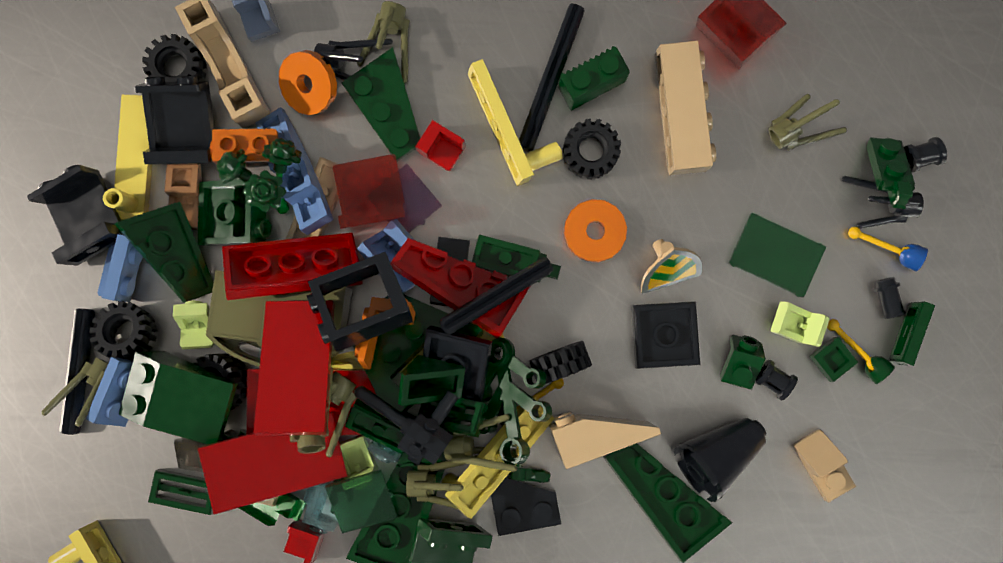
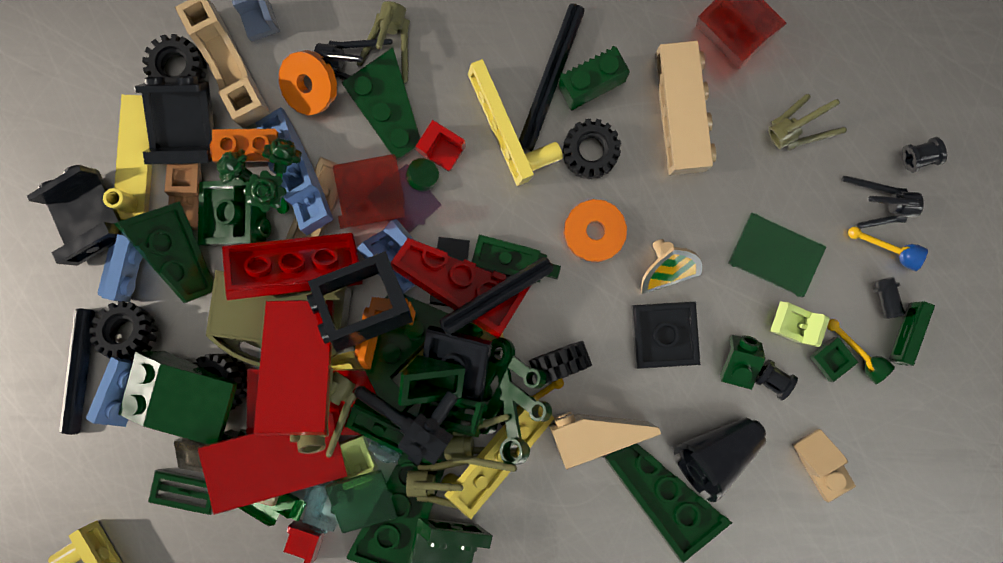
olive plant [41,357,108,427] -> none
yellowish green bracket [173,300,214,350] -> none
black wing [491,477,561,536] -> none
dark green piece [507,465,551,483] -> none
dark green hinge [866,137,915,209] -> none
none -> dark green tile [406,158,439,191]

